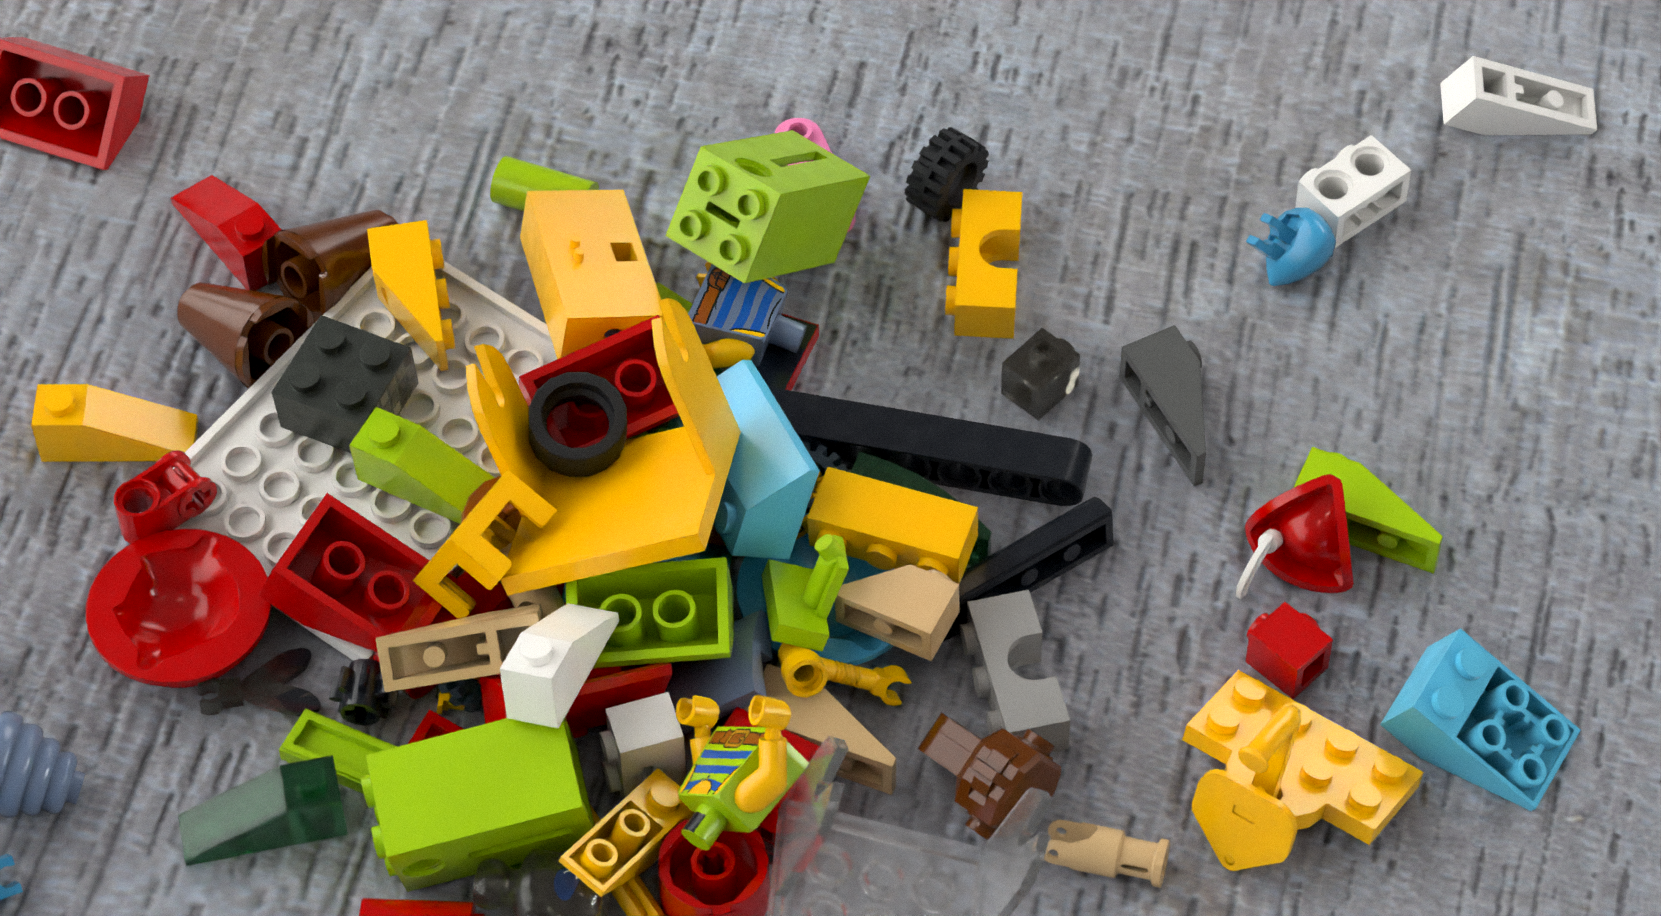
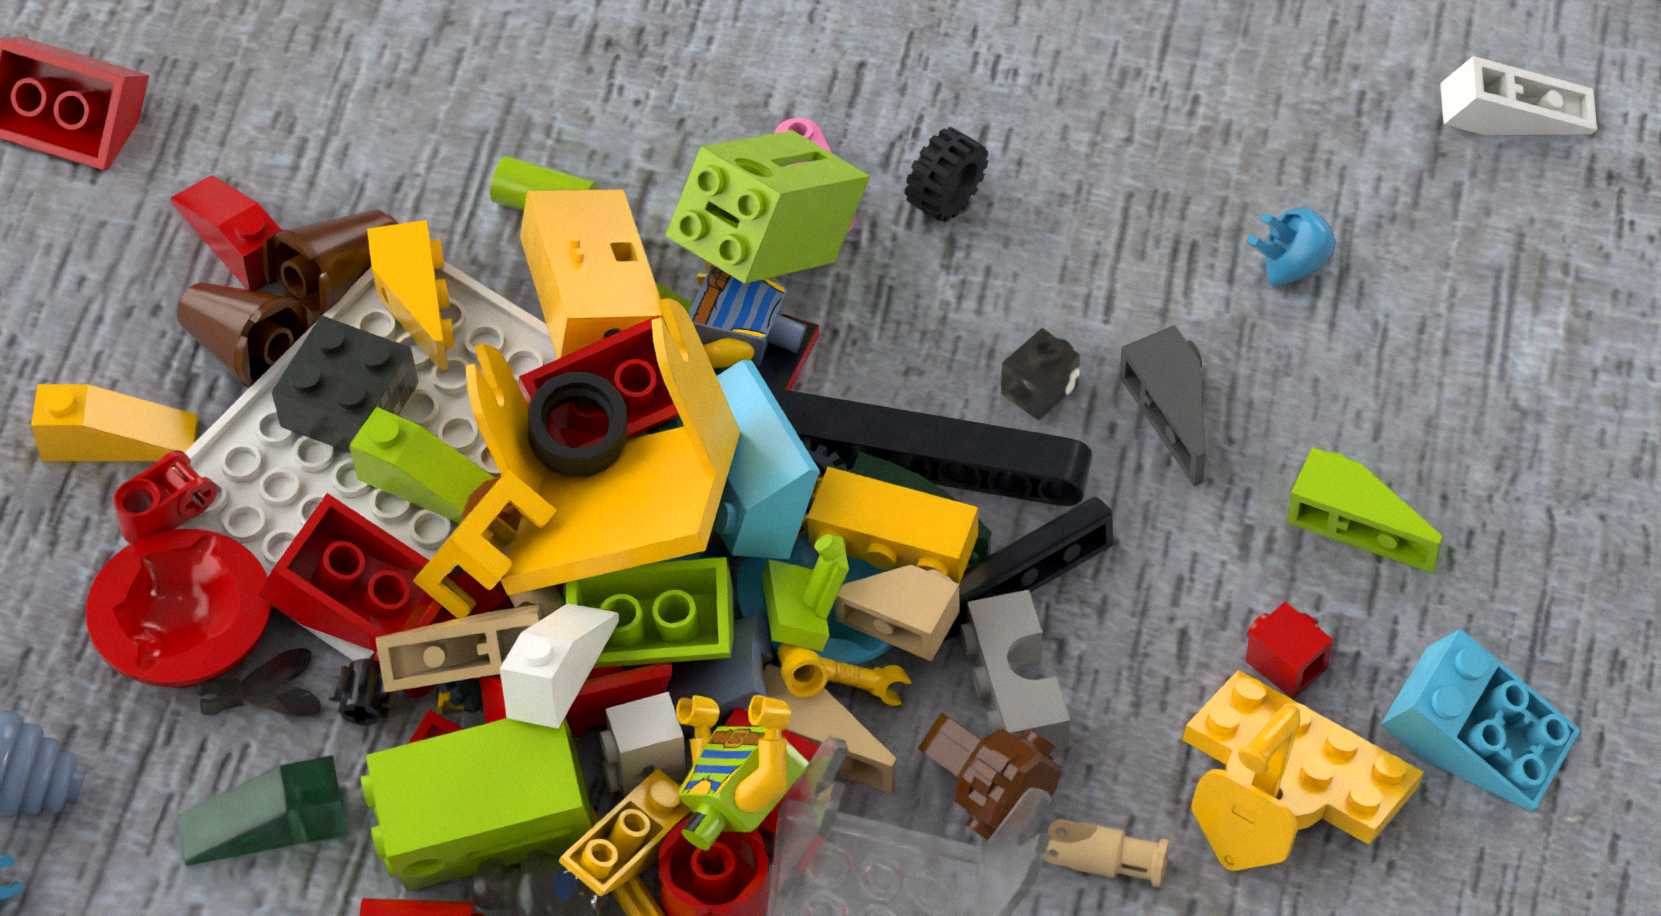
lime tile [279,708,397,794] -> none
yellow arch [945,189,1022,339] -> none
red hat [1236,474,1354,599] -> none
white brick [1295,135,1411,248] -> none

